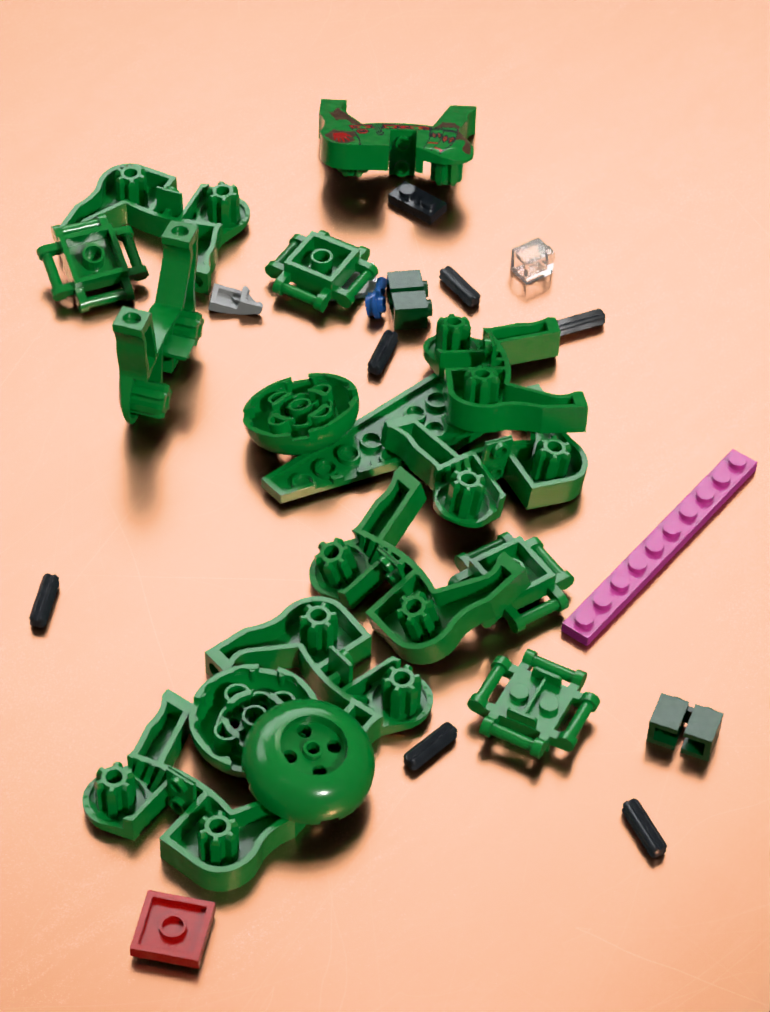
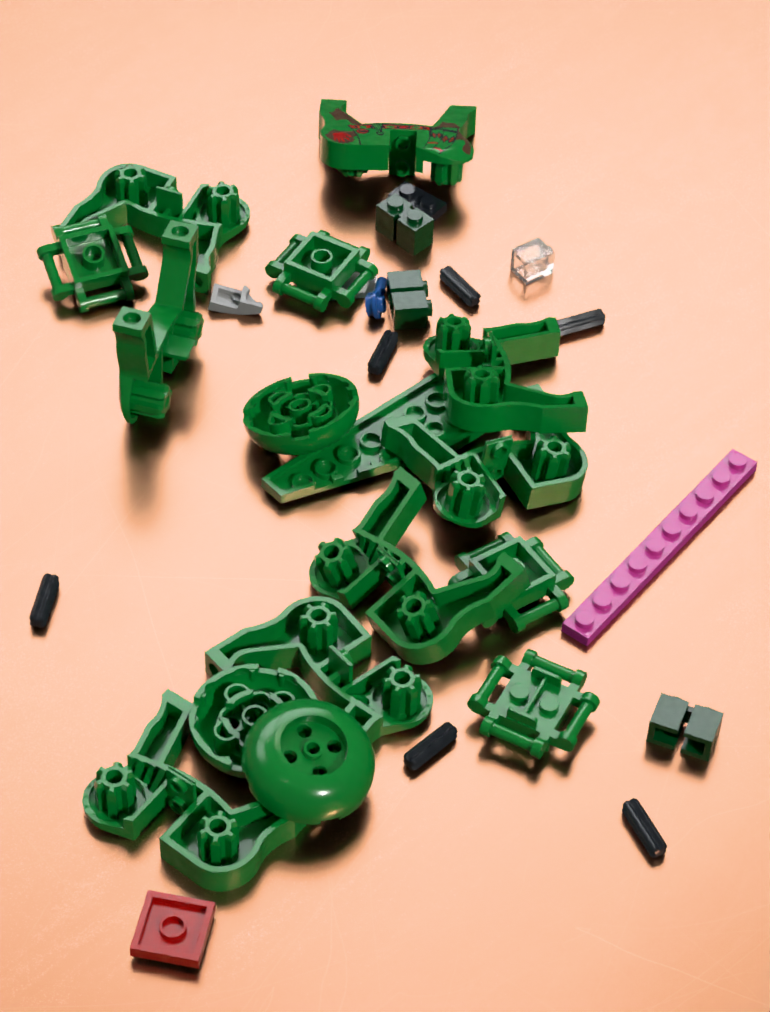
none -> dark green piece [375,193,434,256]

